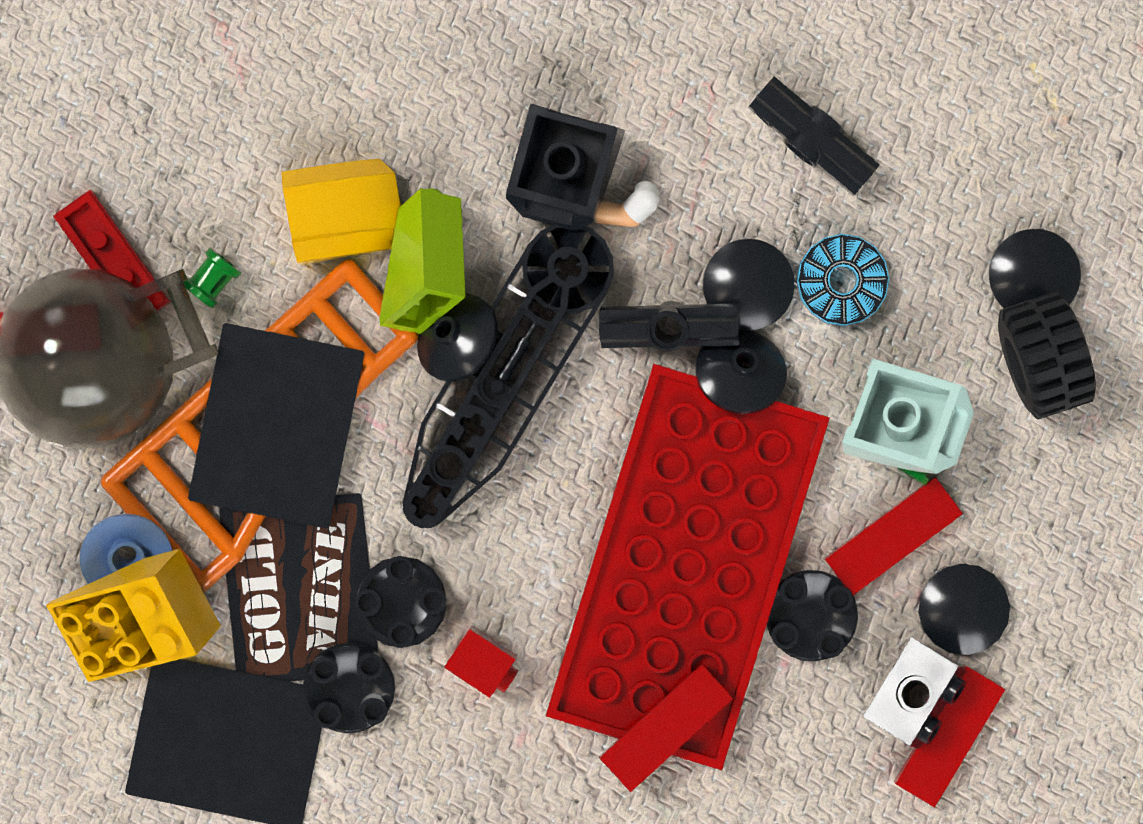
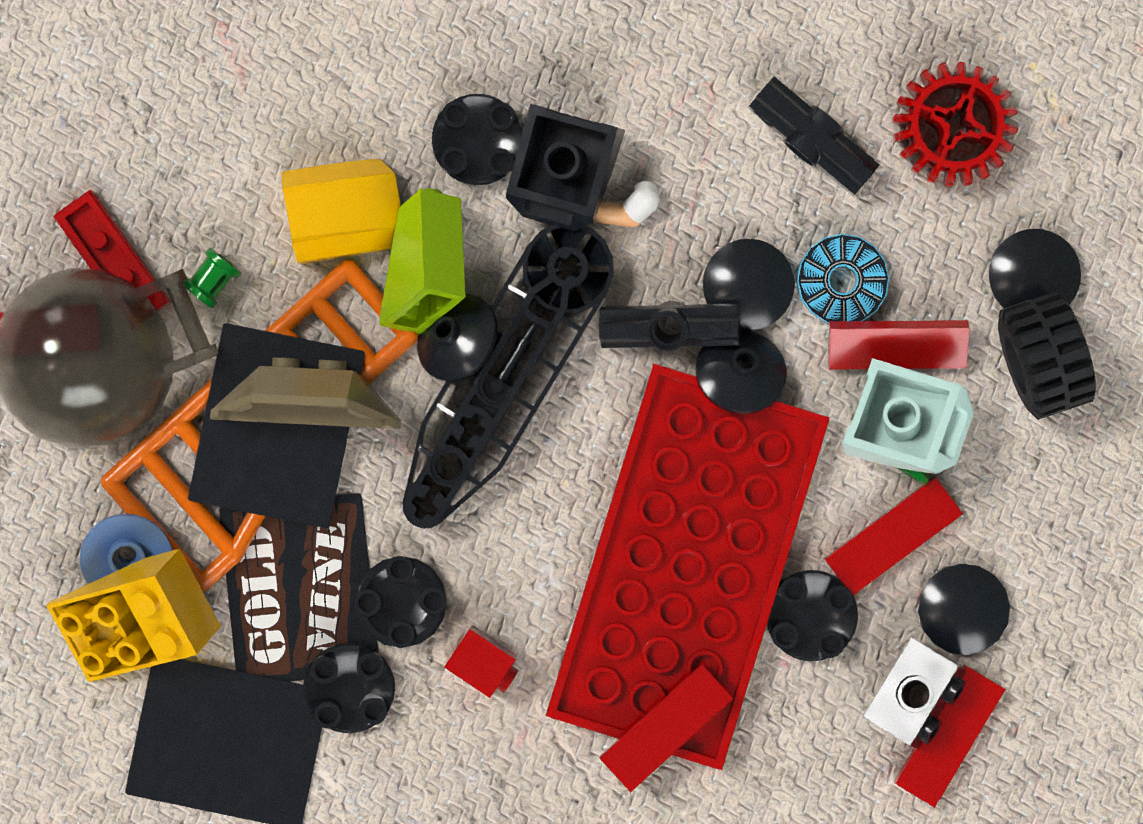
none -> dark tan wedge [210,358,401,429]
none -> black dish [432,94,523,185]
none -> red tile [827,320,970,370]
none -> red gear [892,62,1018,187]

